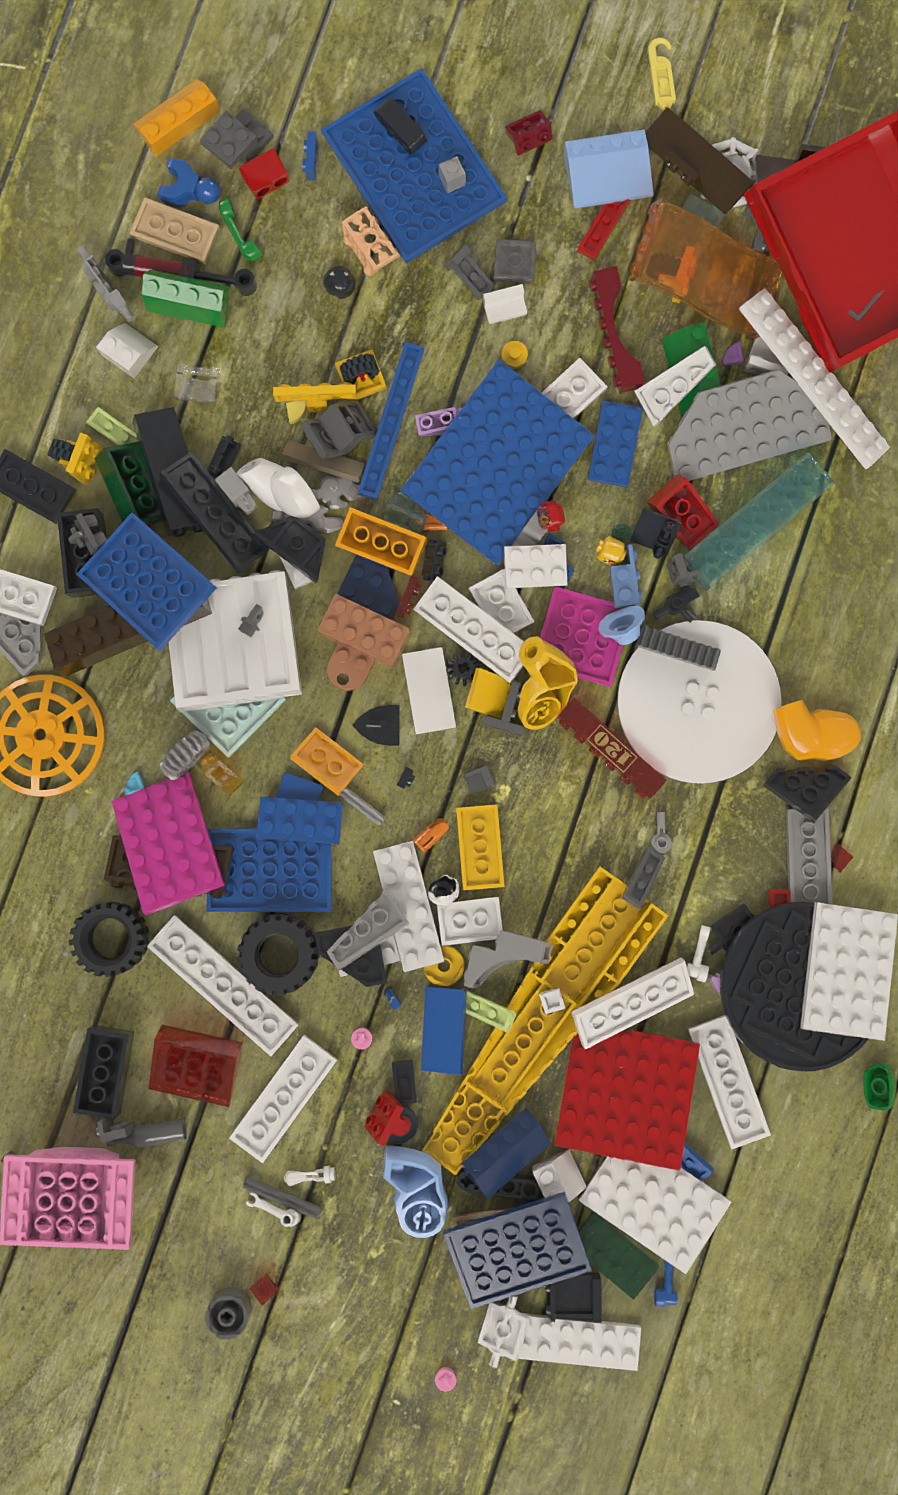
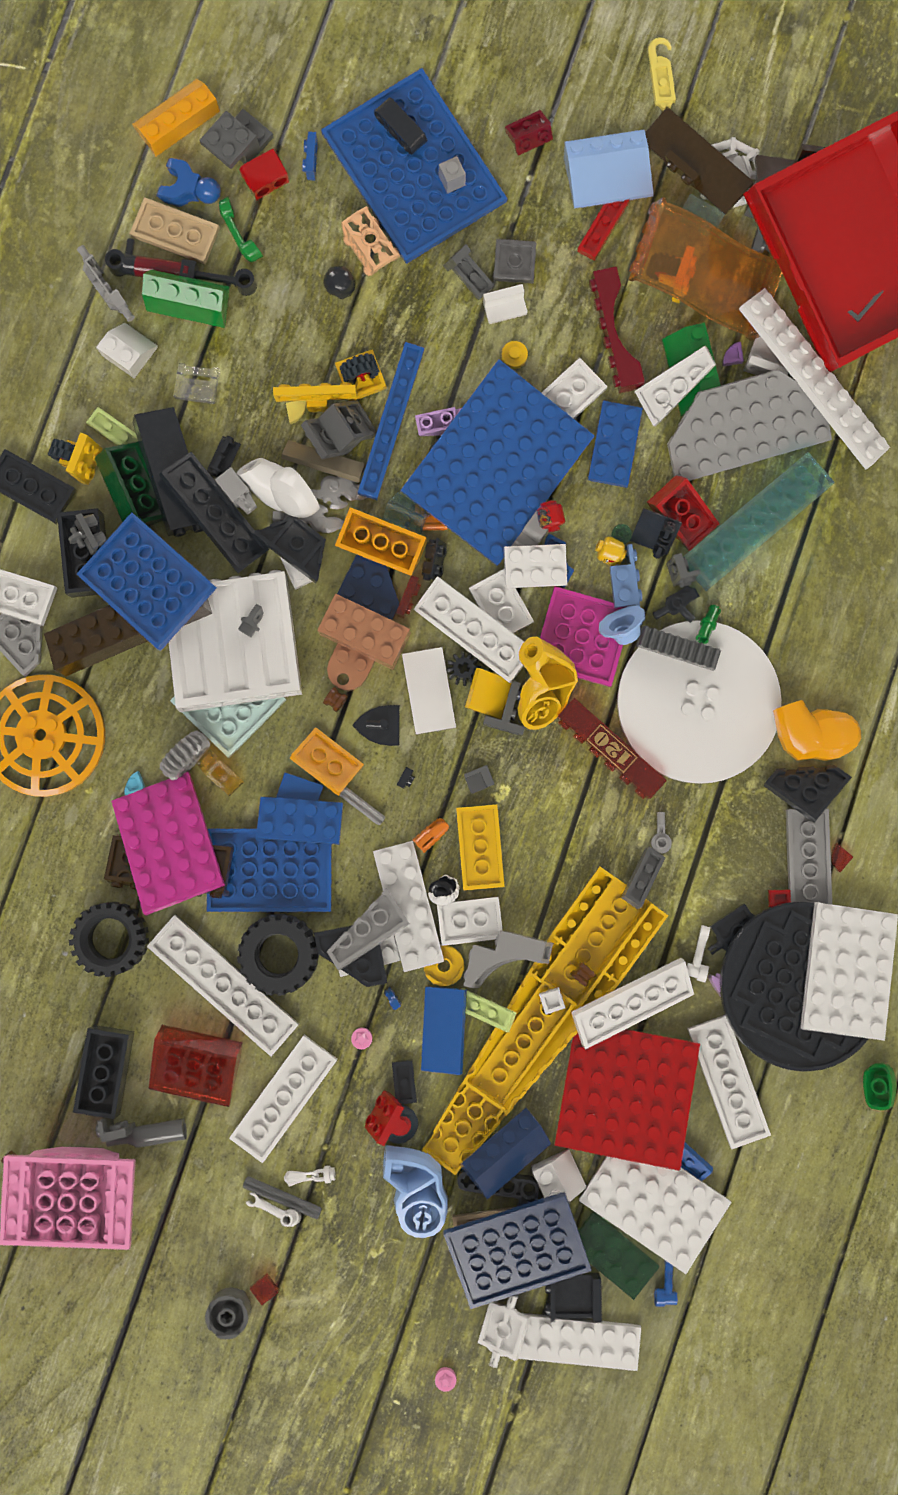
none -> reddish brown wheel [323,687,348,713]
none -> reddish brown wheel [570,961,597,987]
none -> green pin [696,605,721,644]

